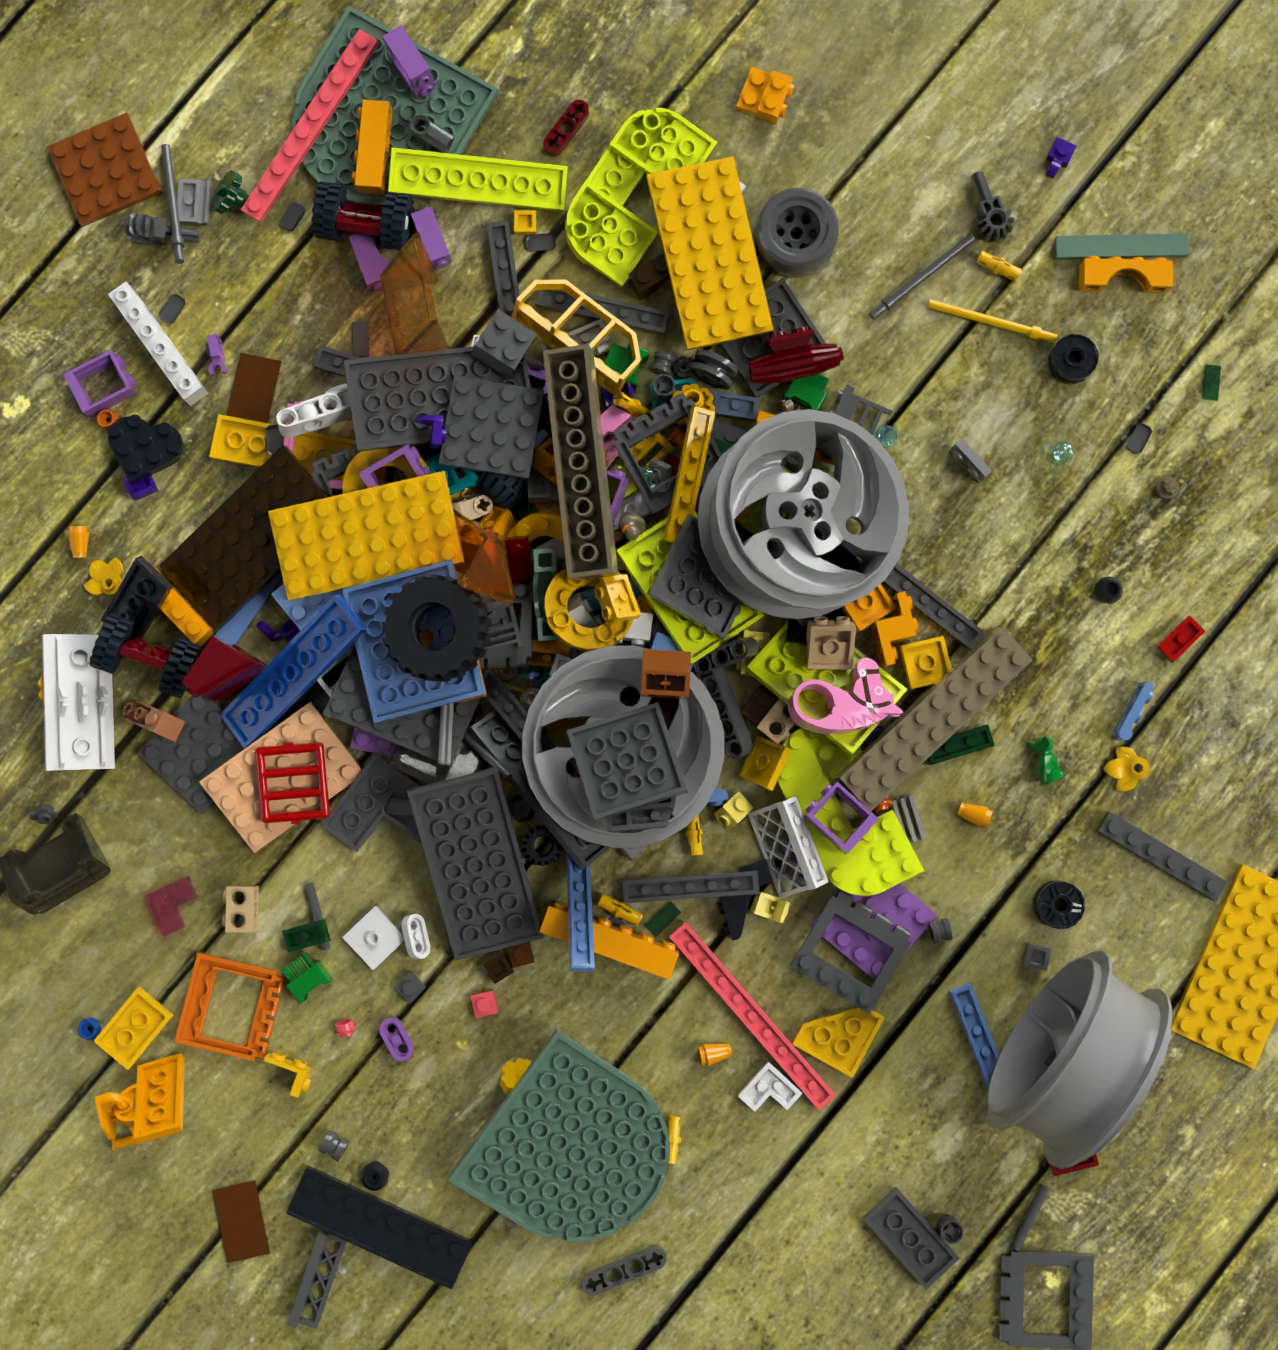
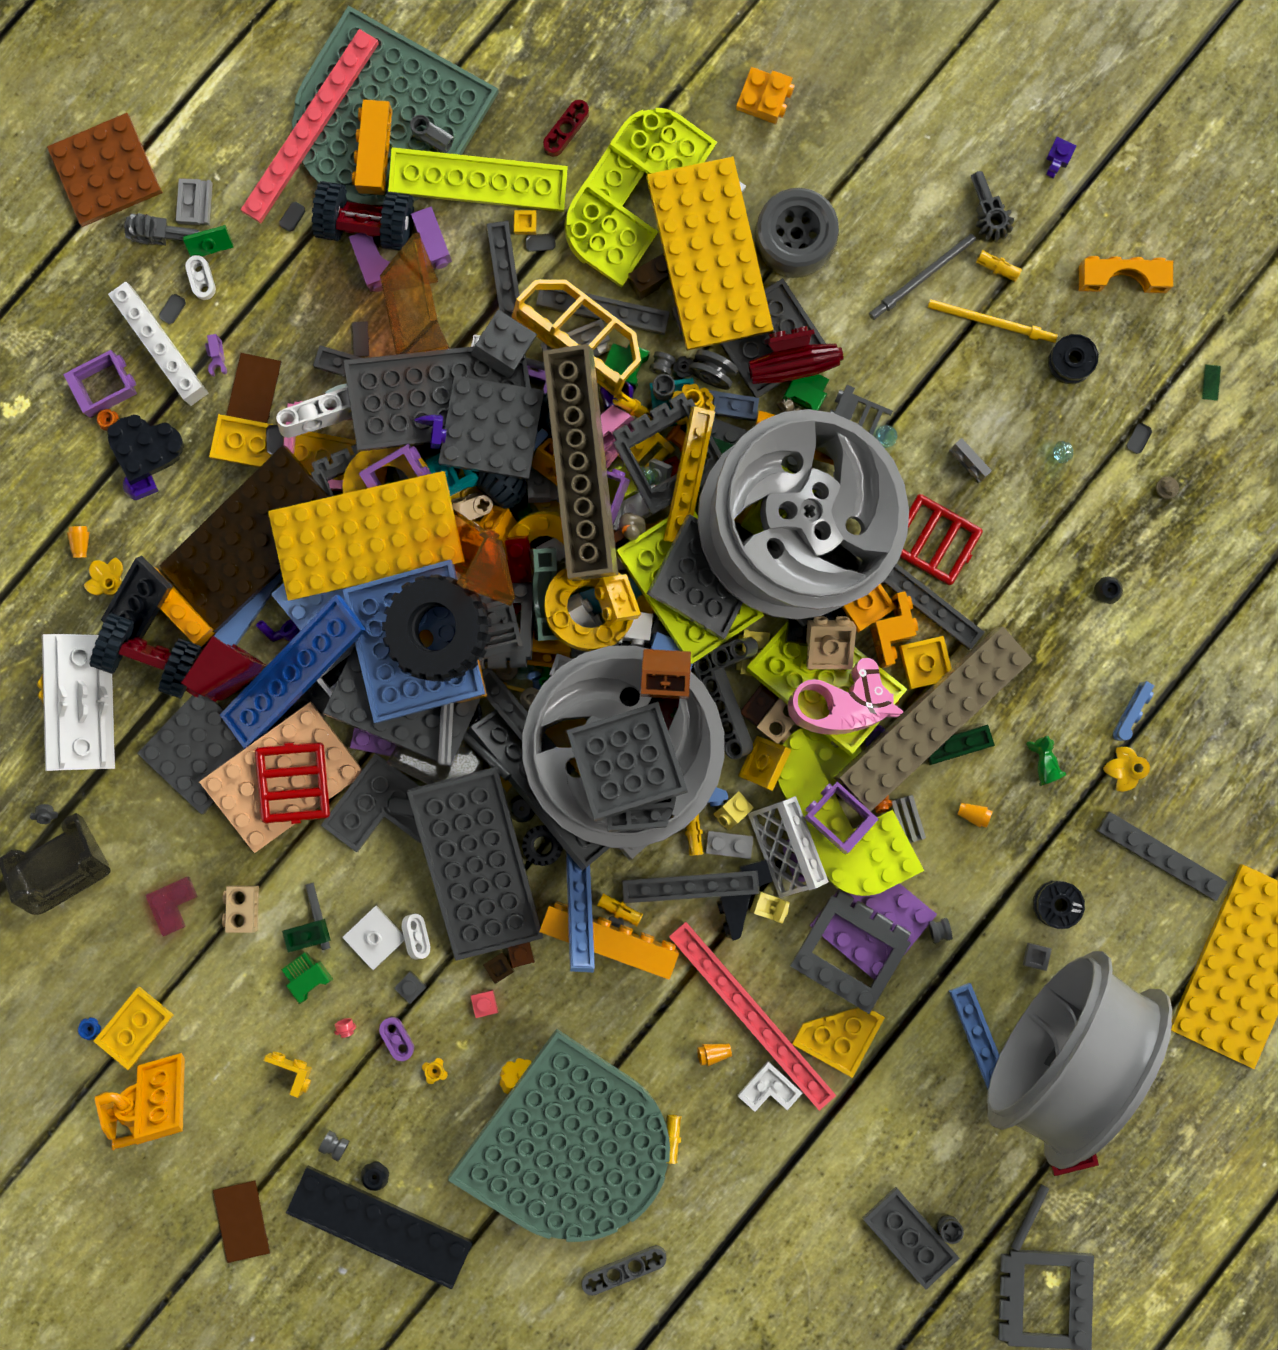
nougat slope [121,698,185,742] -> none
dark grey bar [161,144,185,264] -> none
orange hinge [174,952,286,1061] -> none
dark green plant [211,170,249,215] -> none
dark grey fence [287,1230,347,1329] -> none
medium lavender window [382,25,436,99] -> none
clear green window [644,901,682,937] -> none
sand green tile [1054,233,1189,260] -> none
red plate [1155,615,1206,663] -> none
none -> green plate [183,225,234,257]
none -> white plate [185,255,216,300]
none -> yellow plate [422,1058,448,1084]
none -> light grey plate [706,831,753,859]
none -> red bar [900,494,983,585]

